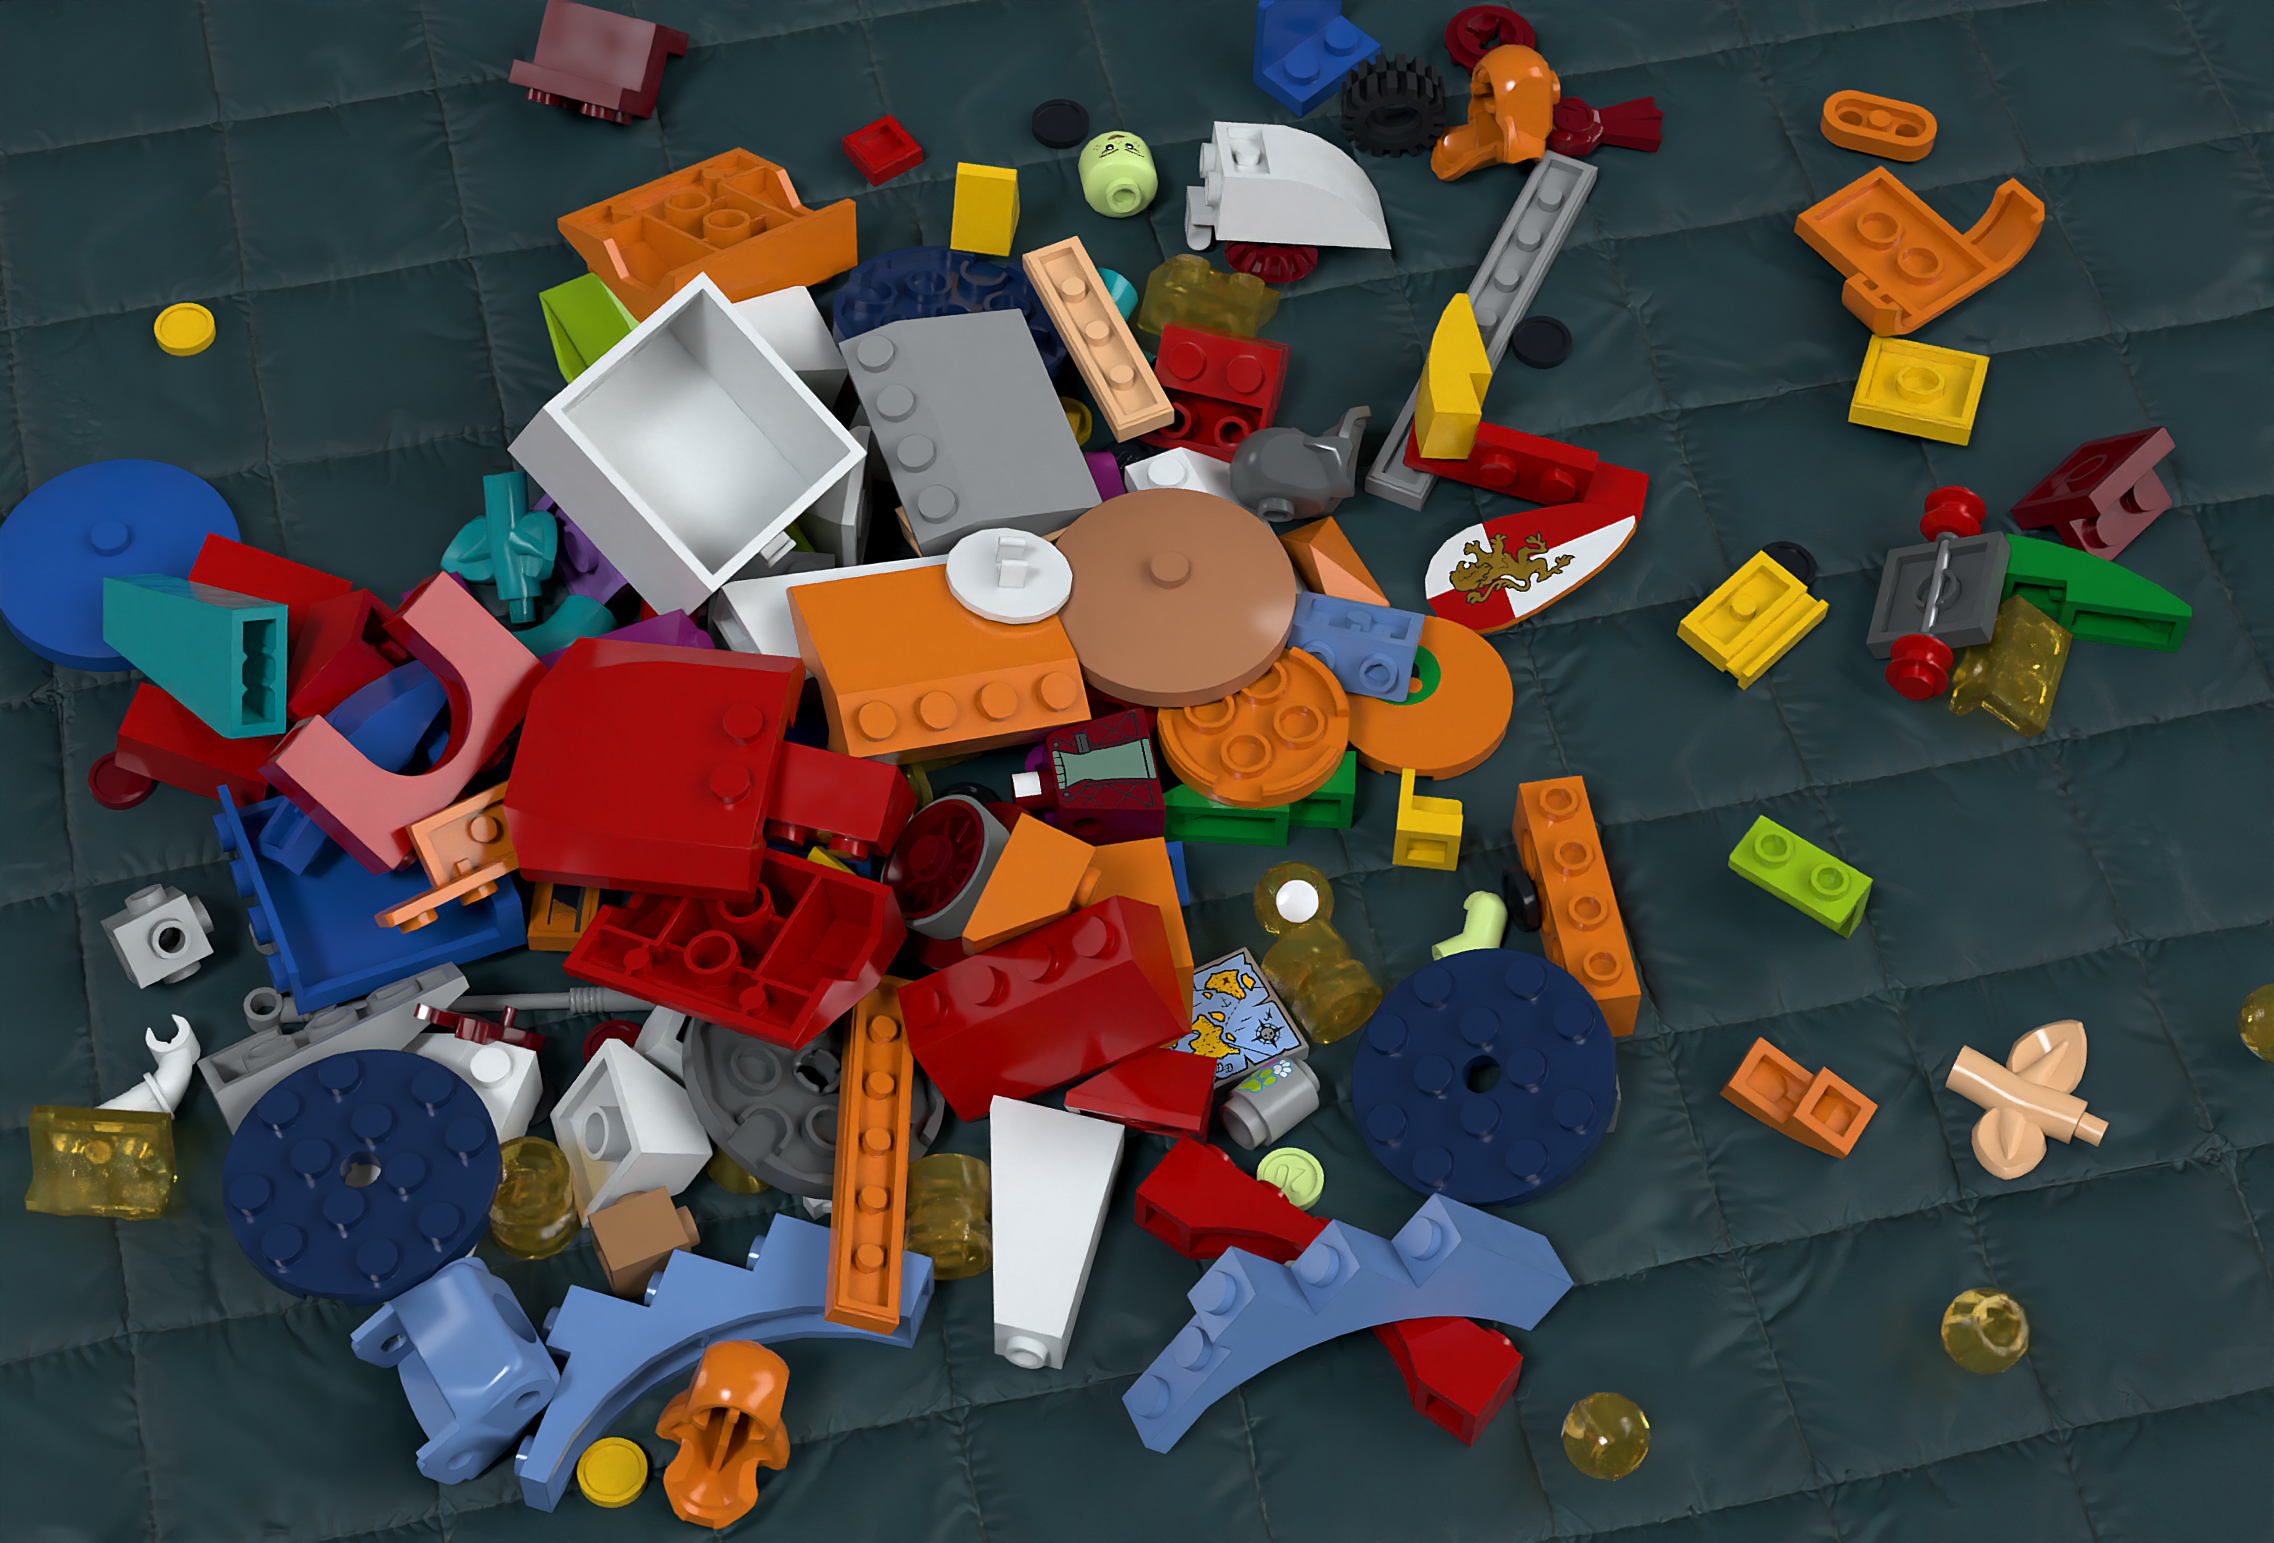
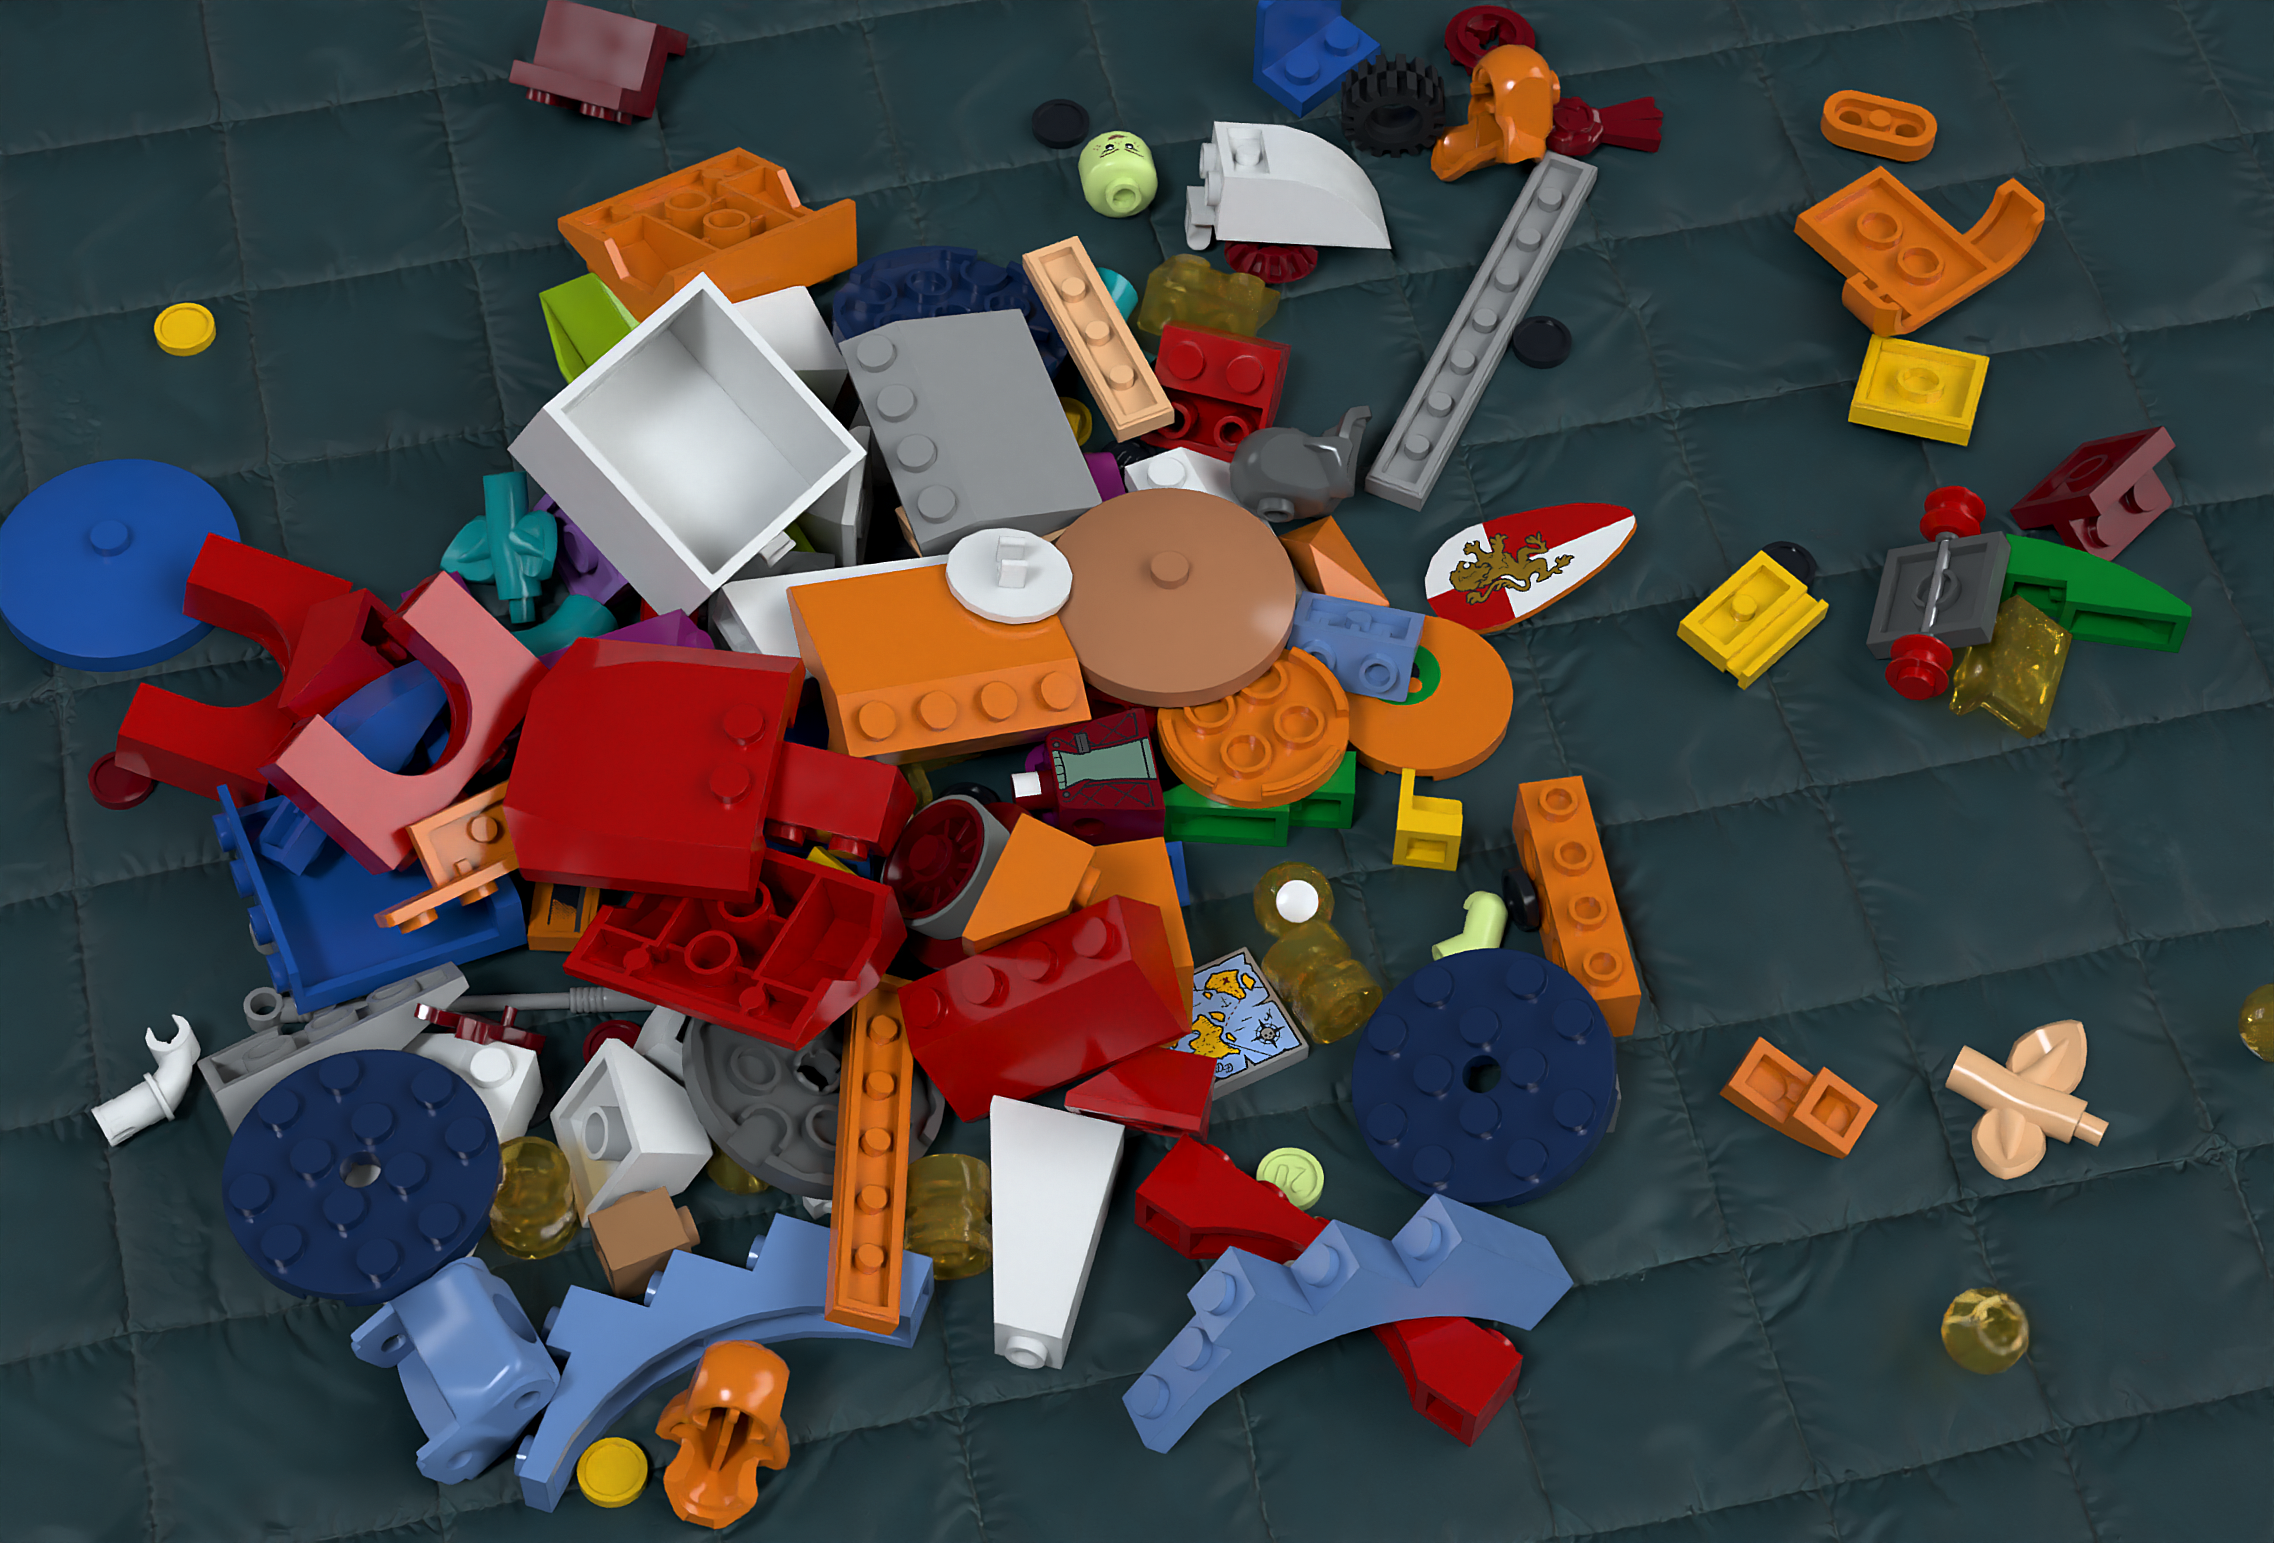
clear yellow bracket [25,1105,176,1220] -> none
light grey brick [100,884,214,989] -> none
teal slope [103,573,288,739] -> none
red tile [842,114,923,187] -> none
yellow slope [950,162,1020,257] -> none
light grey brick [1219,1055,1320,1150] -> none
red bracket [1403,416,1649,526] -> none
yellow slope [1415,293,1492,459] -> none
clear yellow piece [1561,1392,1651,1481] -> none
lime bracket [1728,815,1873,939] -> none

